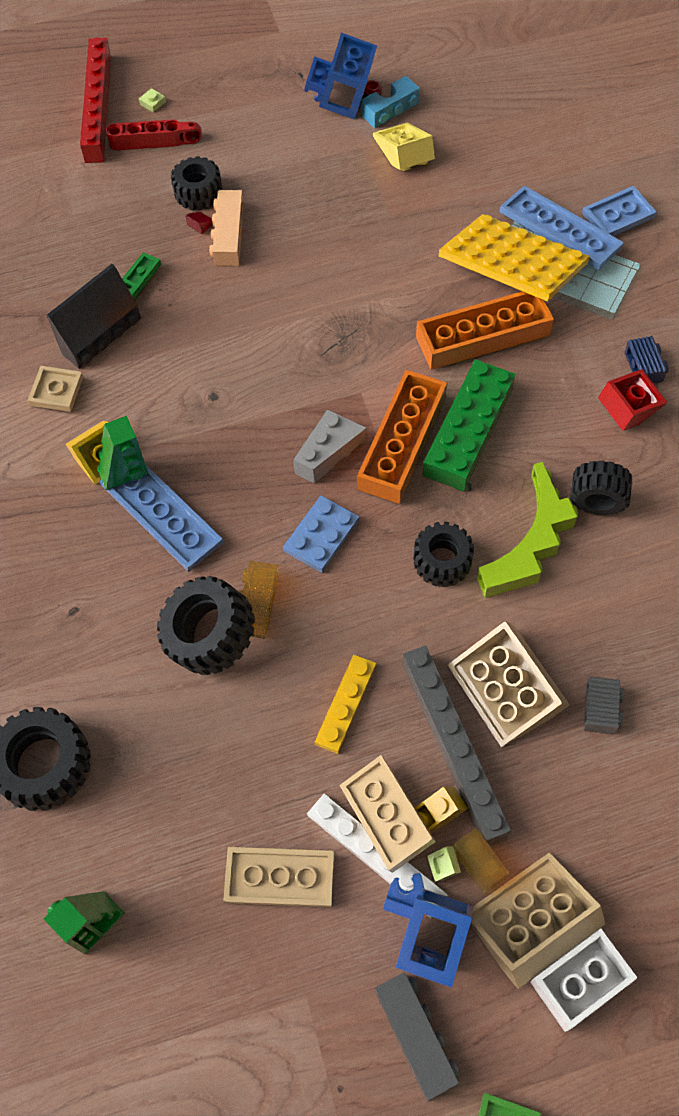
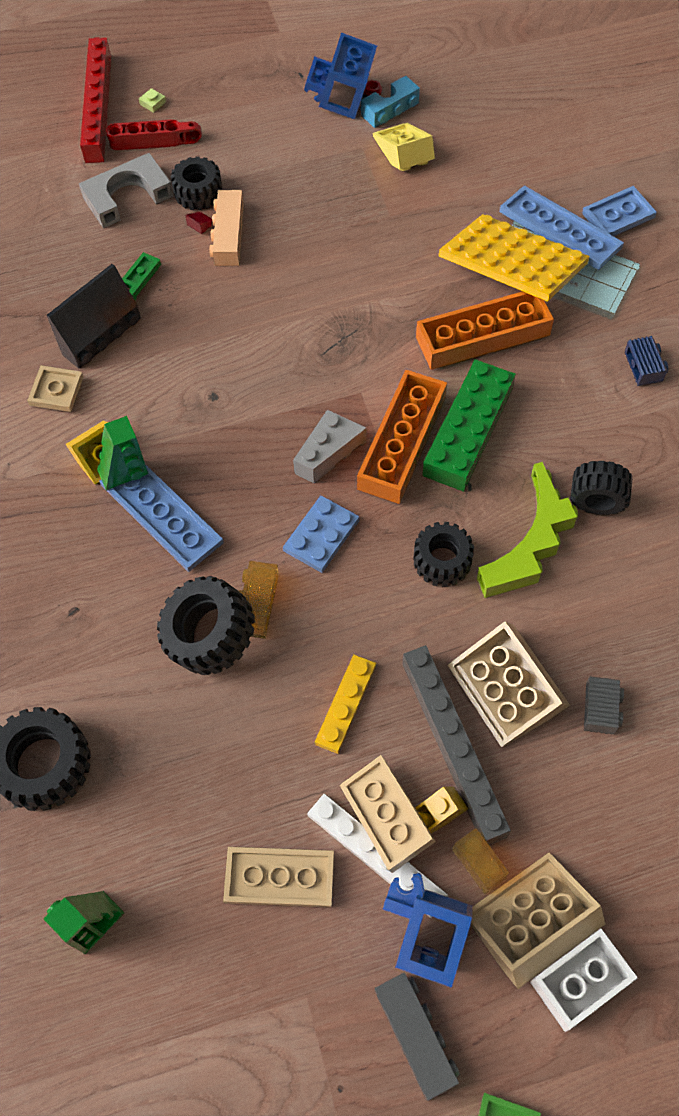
yellowish green plate [427,846,461,882] -> none
red slope [598,369,667,431] -> none
none -> light grey arch [79,153,173,228]

